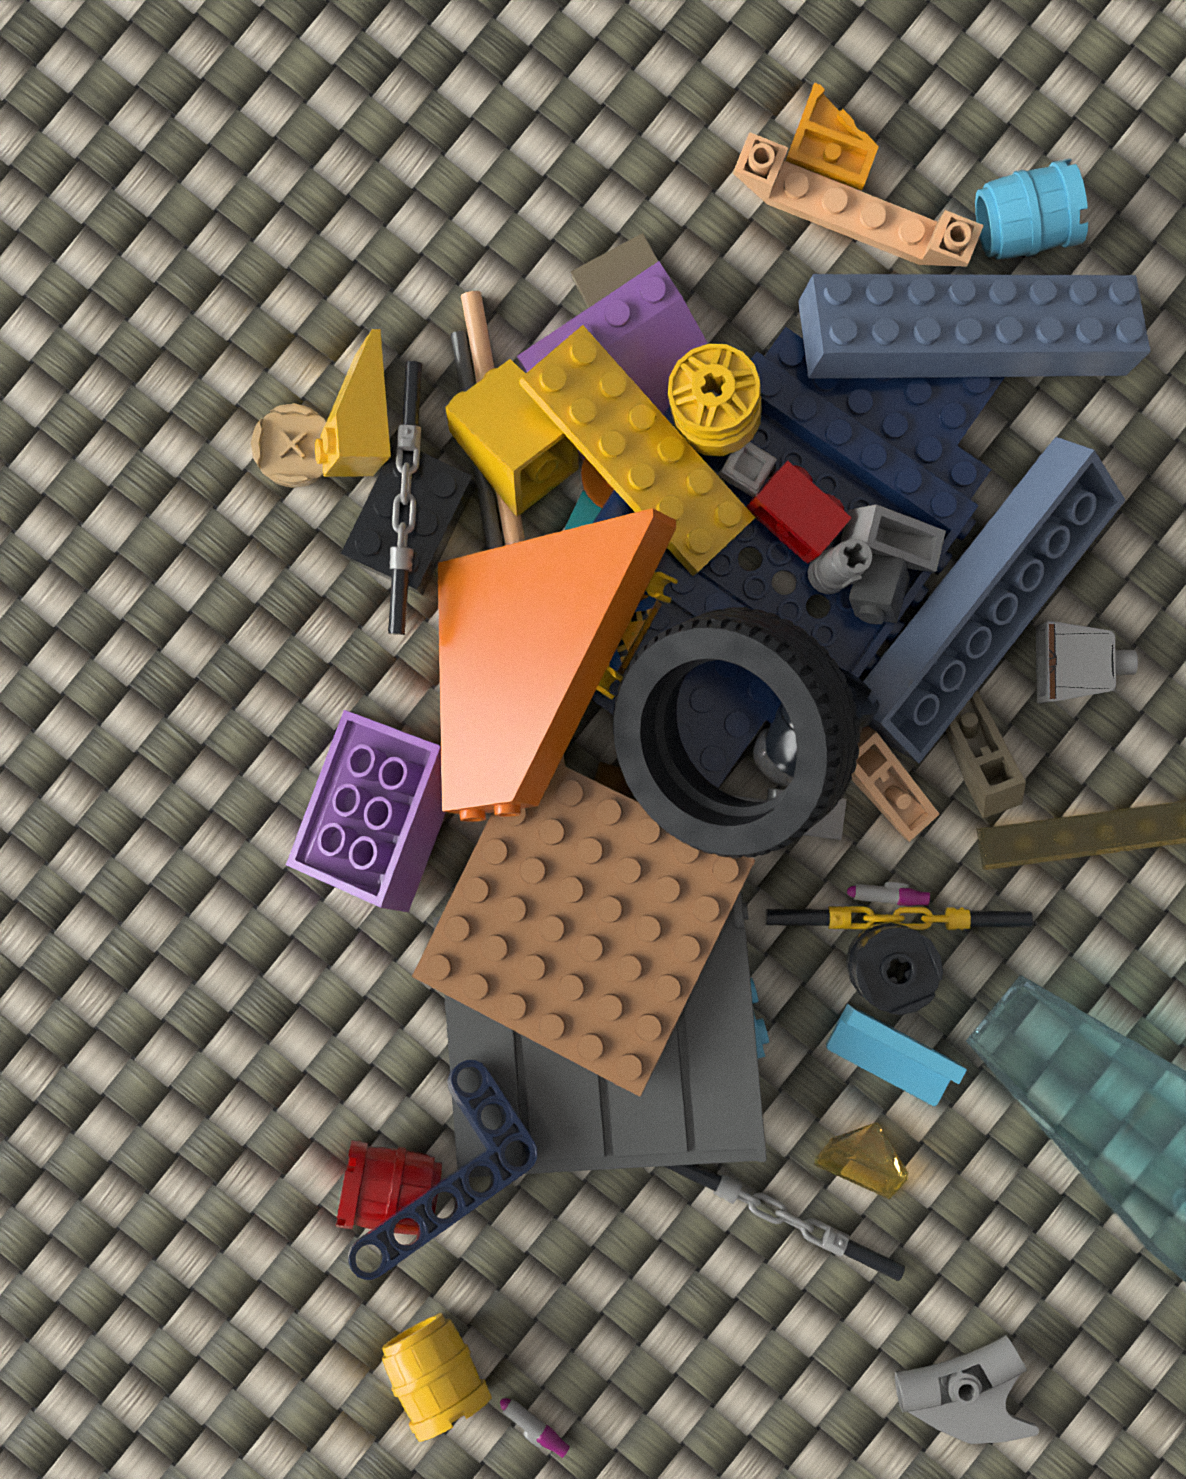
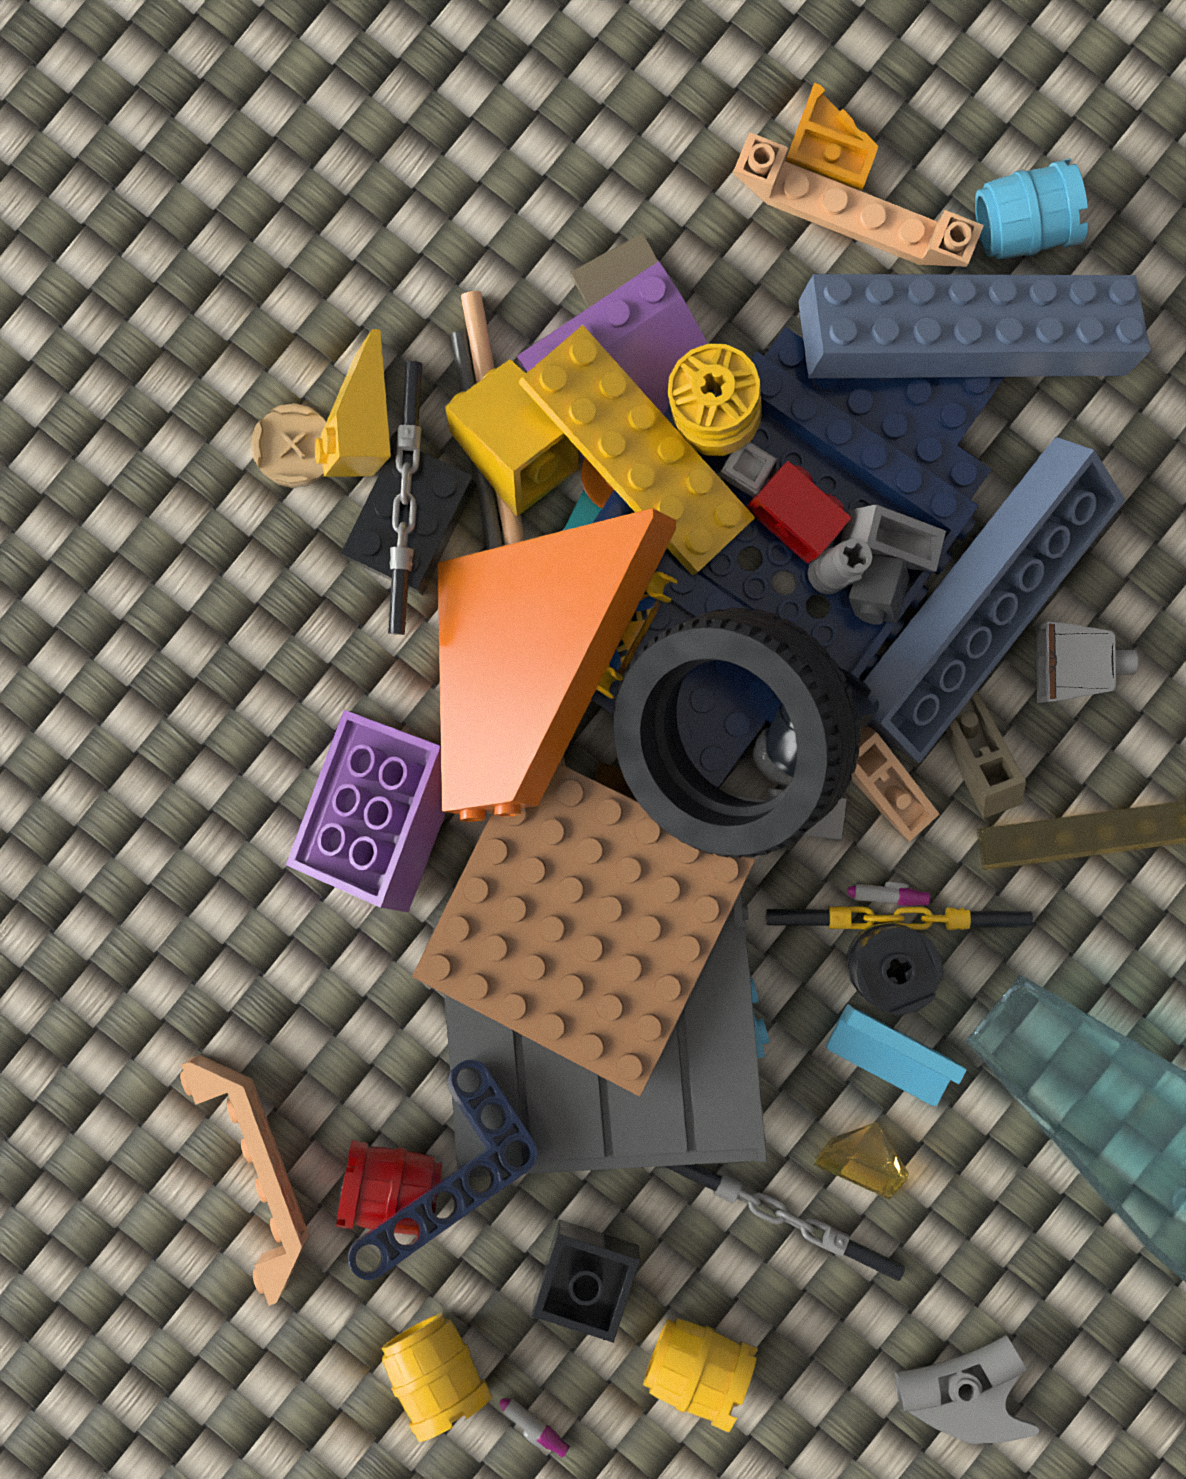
none -> light nougat slope [180,1054,310,1305]
none -> black brick [532,1219,640,1343]
none -> yellow piece [643,1318,758,1432]

